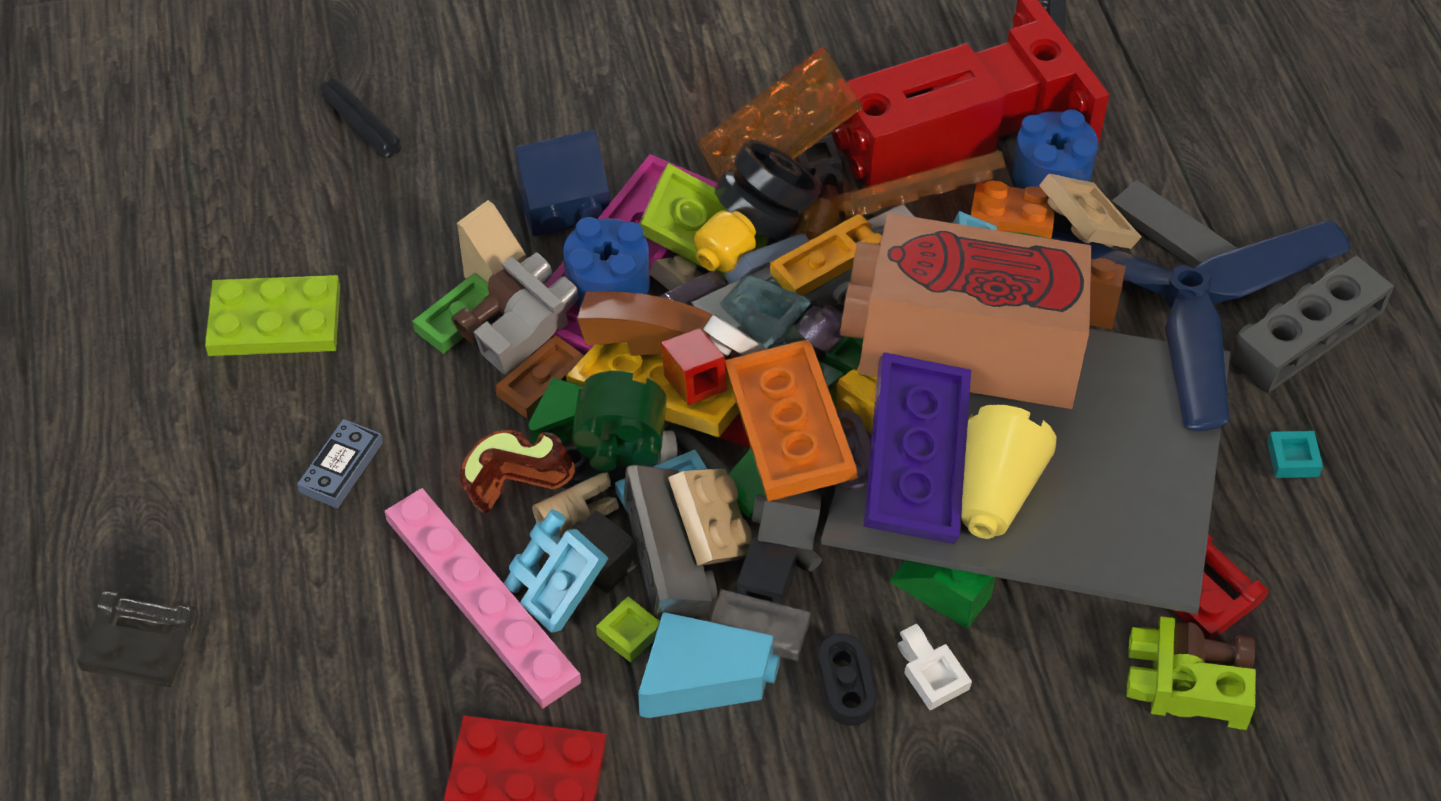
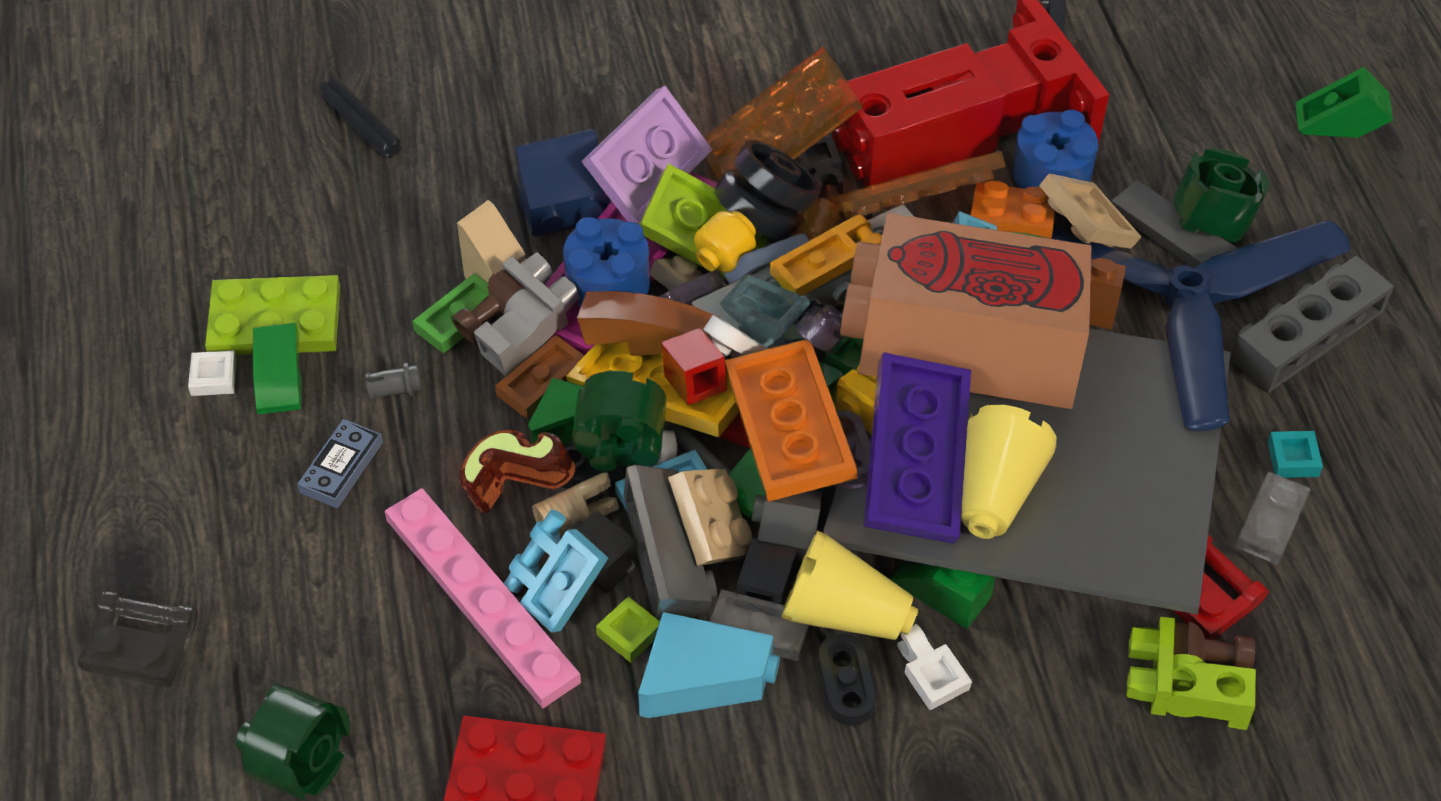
none -> white tile [188,351,237,396]
none -> dark green brick [236,684,350,800]
none -> green slope [253,323,302,415]
none -> dark grey pin [365,362,422,400]
none -> lavender plate [581,86,713,224]
none -> light yellow cone [781,531,918,640]
none -> dark green brick [1173,148,1269,242]
none -> clear plate [1235,471,1311,565]
none -> green slope [1295,67,1393,138]

